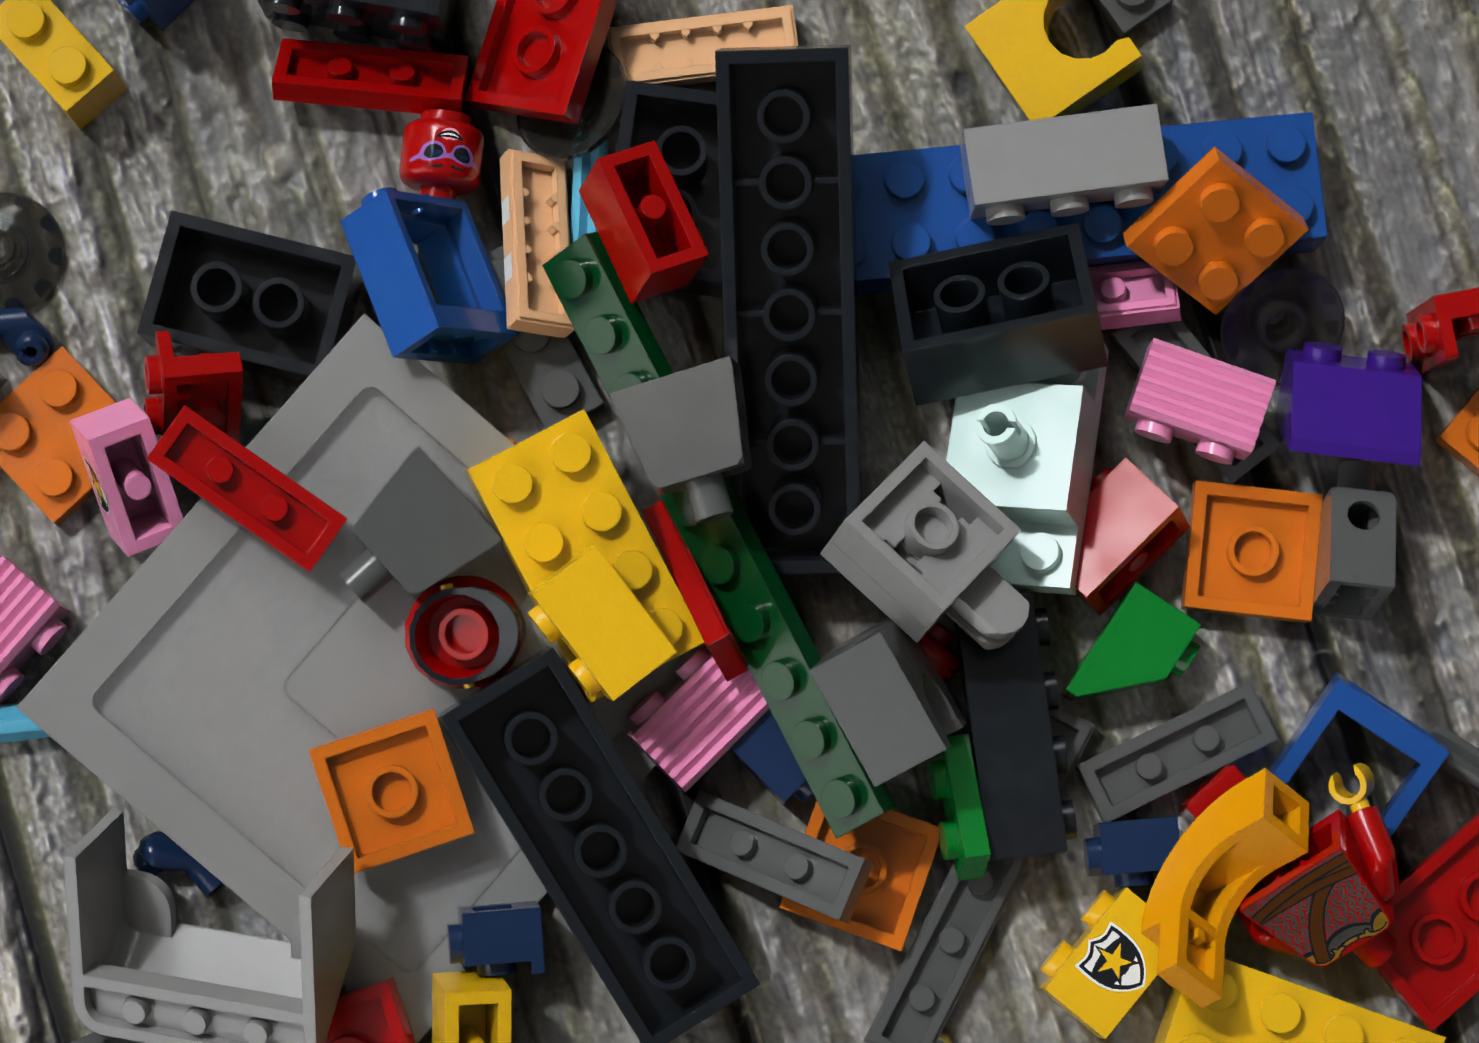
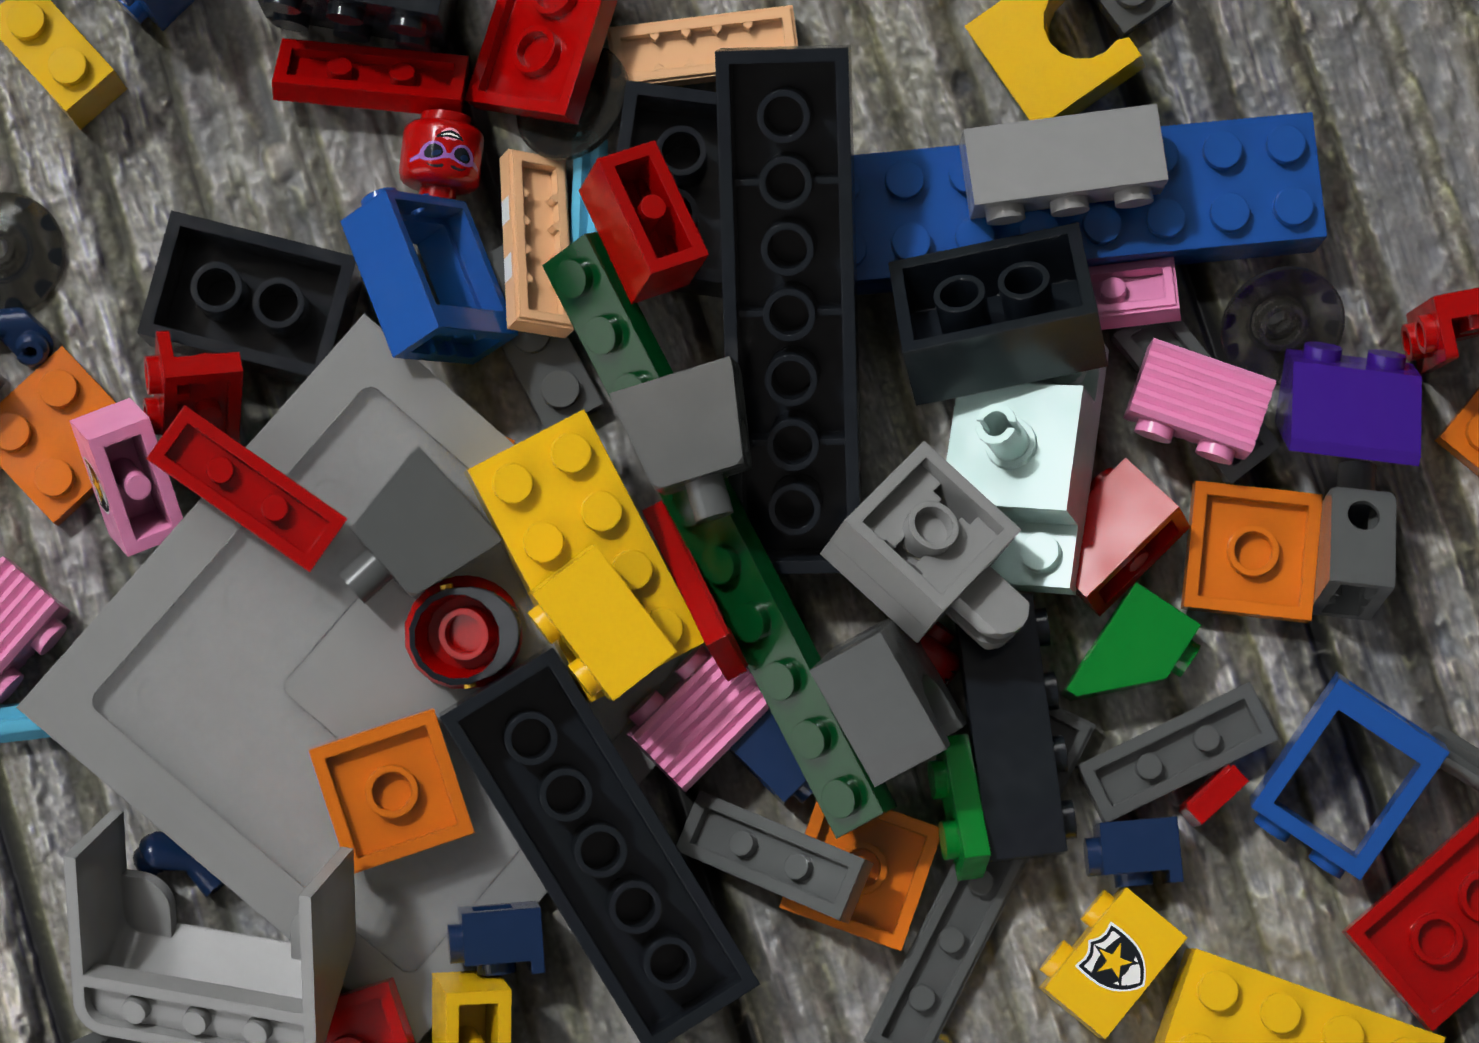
orange plate [1123,146,1308,315] -> none
light orange arch [1141,768,1309,1008] -> none
torso [1235,763,1400,968] -> none

